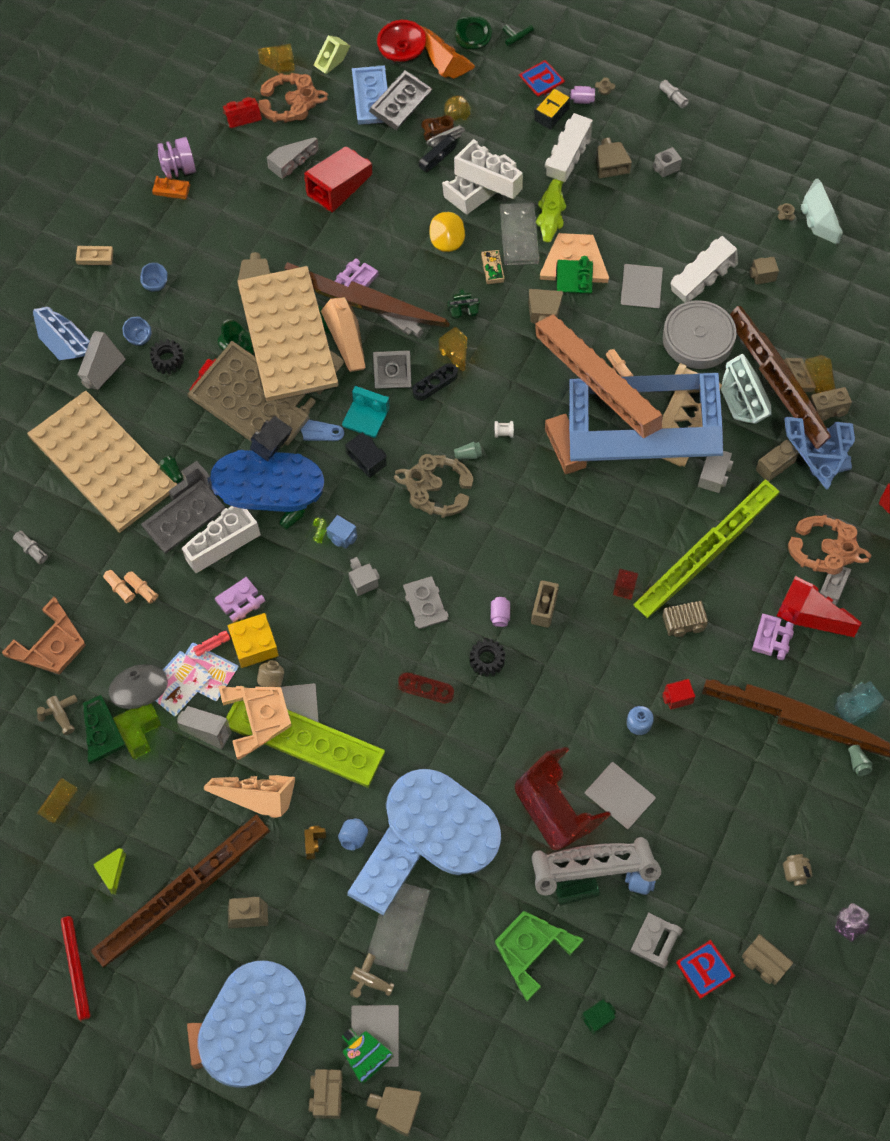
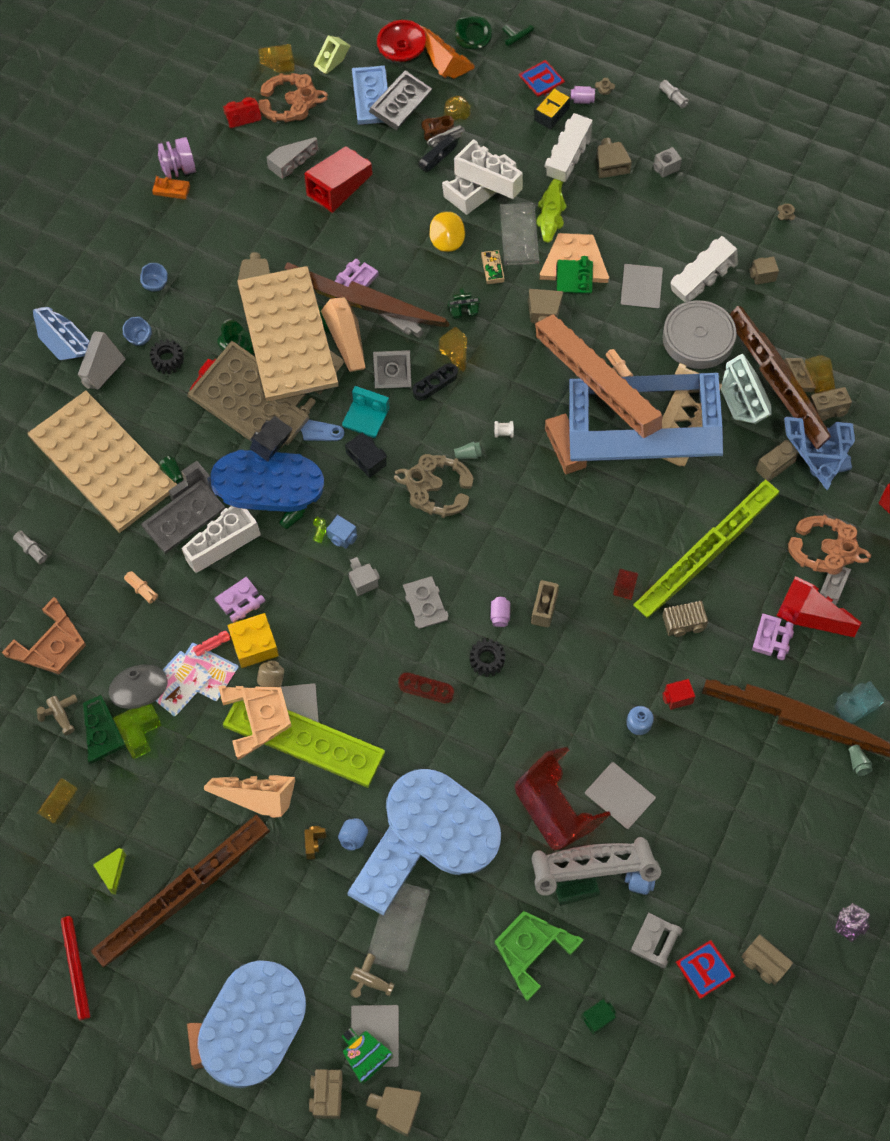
tan plate [76,246,114,265] -> none
light nougat axle [103,570,135,603] -> none
light grey slope [177,706,232,750] -> none
dark tan torso [228,897,268,928] -> none
light grey brick [698,451,734,493] -> none
dark tan head [783,854,813,886] -> none
light aqua wedge [801,178,843,244] -> none

